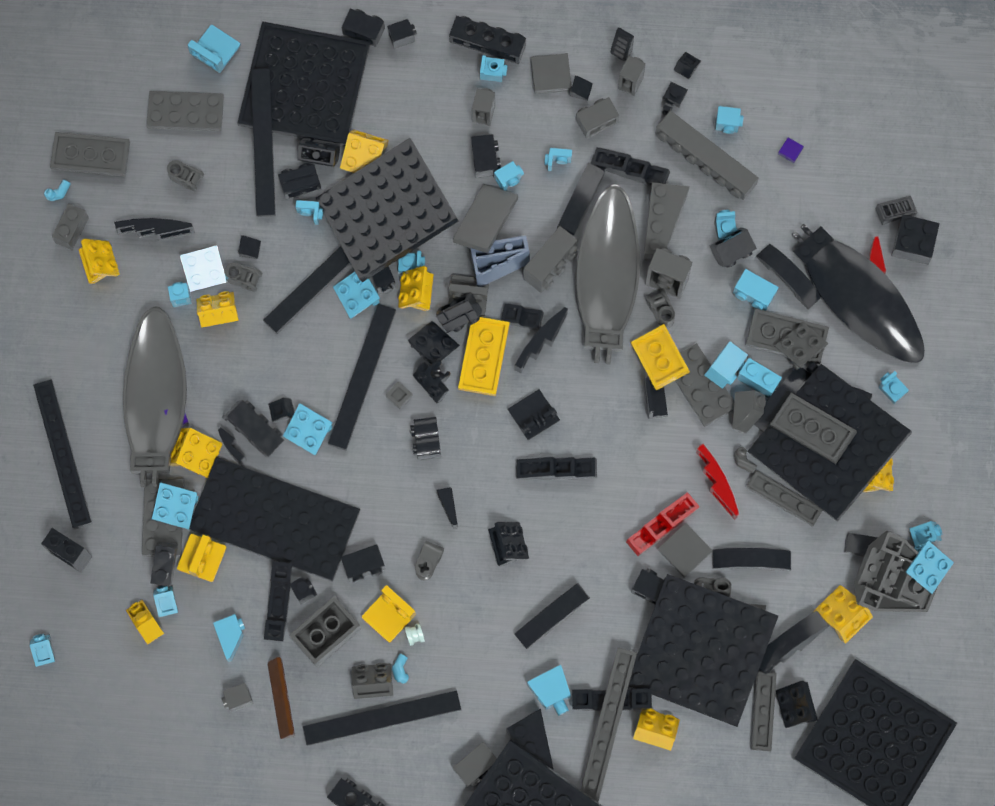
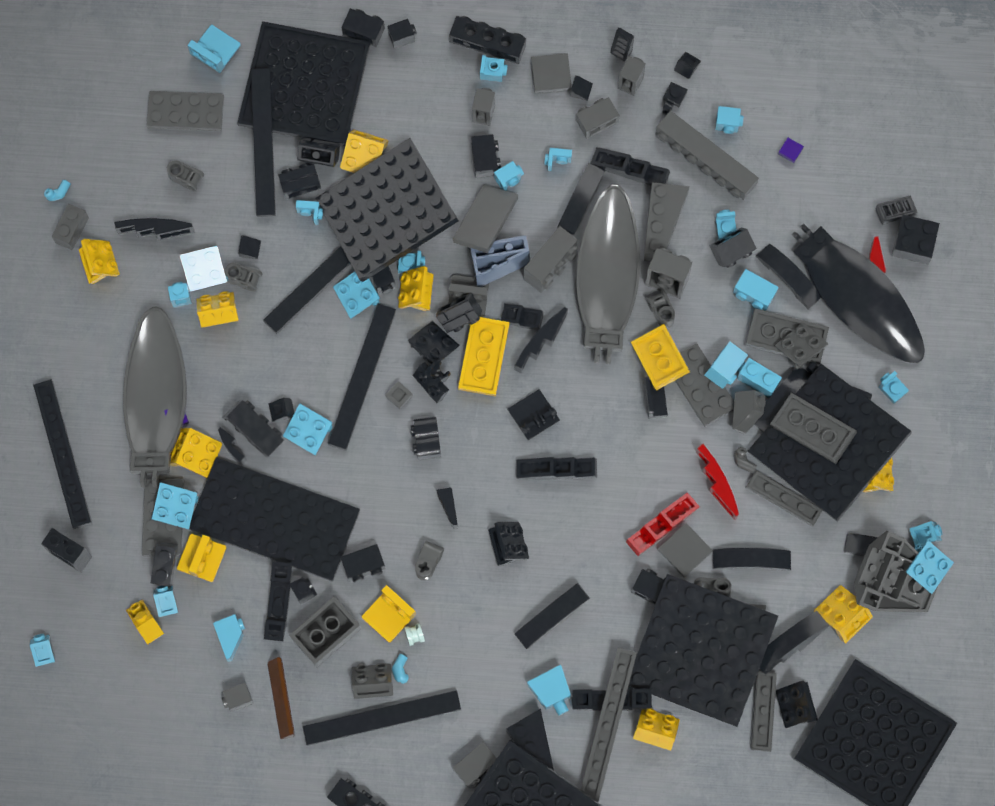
dark grey plate [50,132,130,177] -> none

